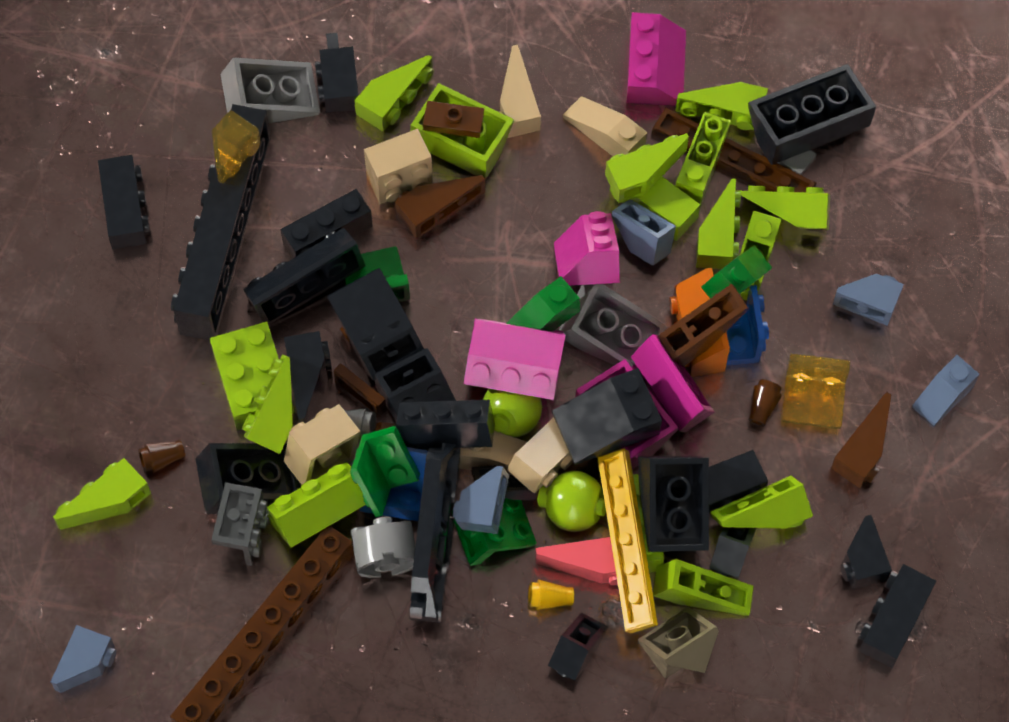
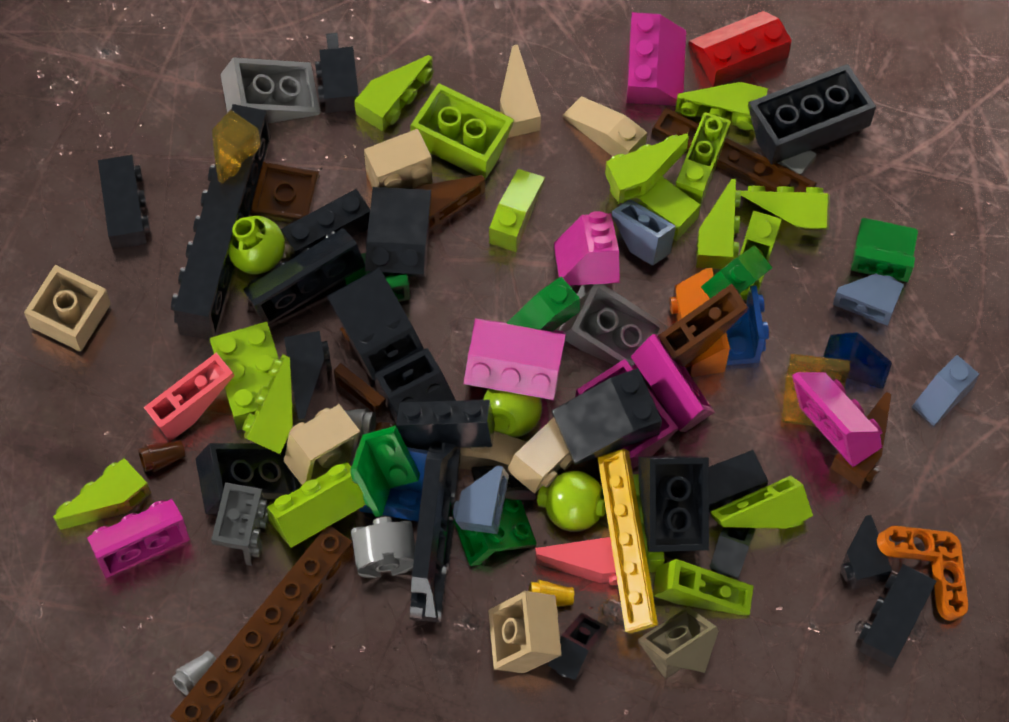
sand blue slope [51,625,116,693] -> none
reddish brown plate [423,101,484,138] -> none
reddish brown cone [748,379,782,426] -> none
none -> tan brick [24,265,111,352]
none -> dark pink slope [87,499,190,578]
none -> coral slope [144,353,235,442]
none -> light grey cone [172,651,217,696]
none -> lime brick [228,216,285,274]
none -> reddish brown tile [250,162,320,224]
none -> black slope [365,187,431,278]
none -> tan brick [488,591,562,673]
none -> lime slope [489,169,545,252]
none -> red slope [688,11,792,87]
none -> dark pink slope [792,372,882,467]
none -> clear blue slope [822,332,892,388]
none -> green bracket [851,218,918,282]
none -> orange beam [877,526,968,621]

